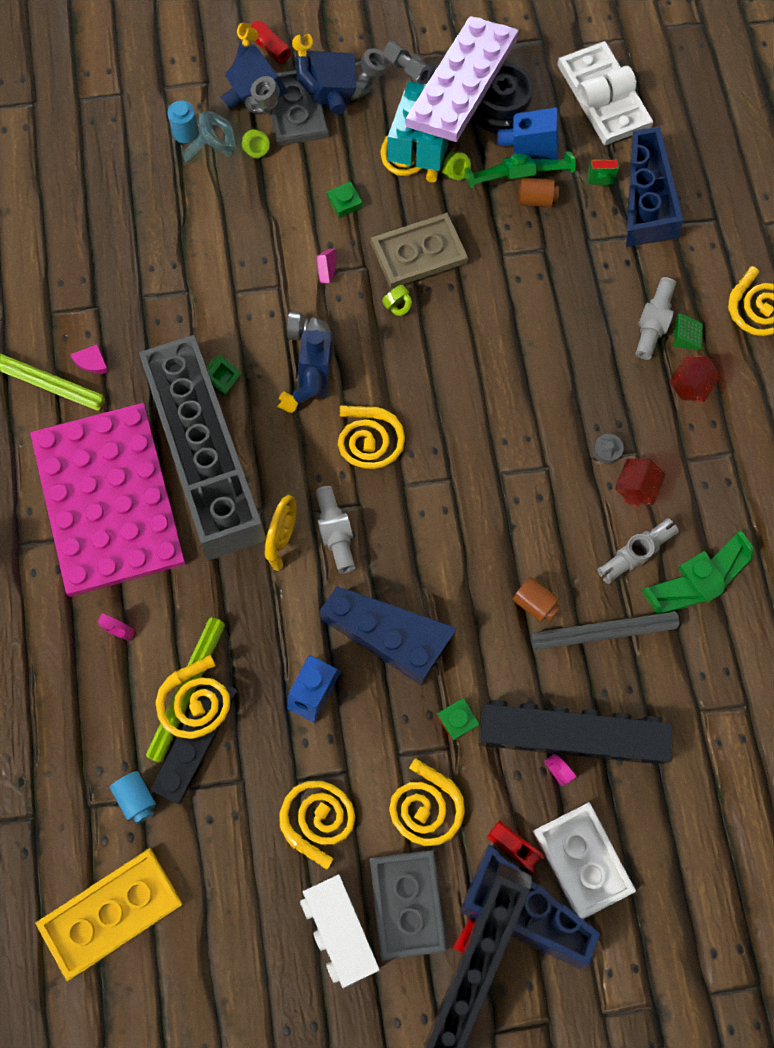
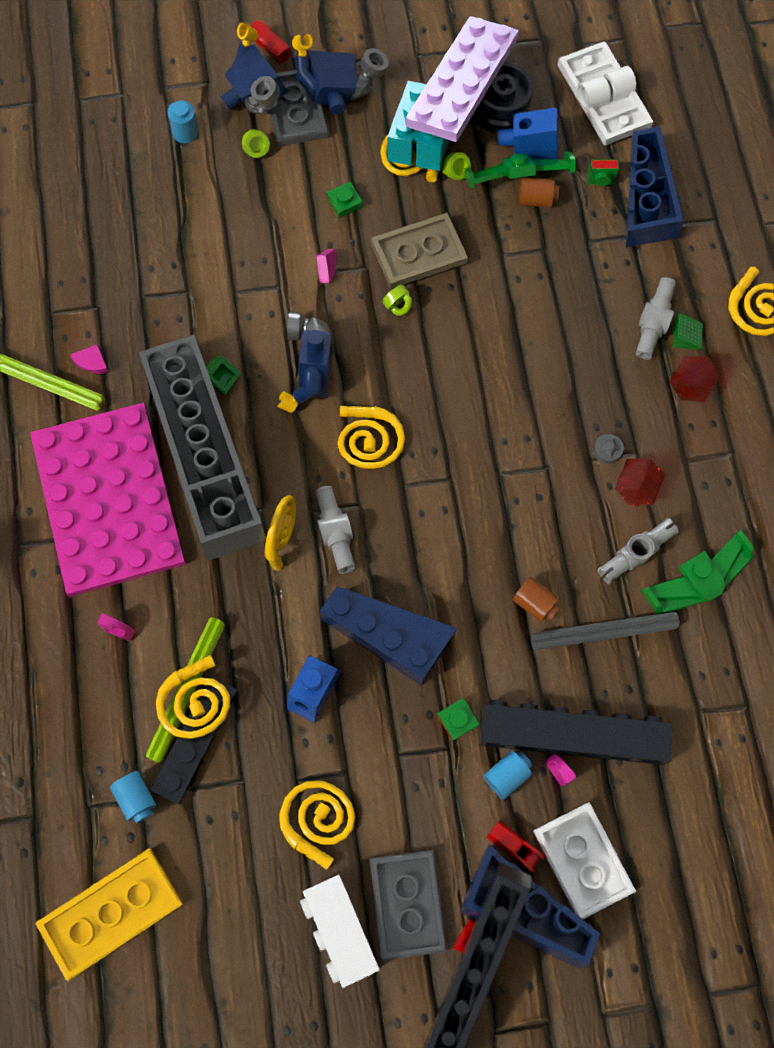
clear light blue piece [182,111,235,162] -> none
dark grey bar [382,41,439,85] -> none
yellow piece [389,758,465,846] -> none
none -> dark azure brick [483,751,533,800]

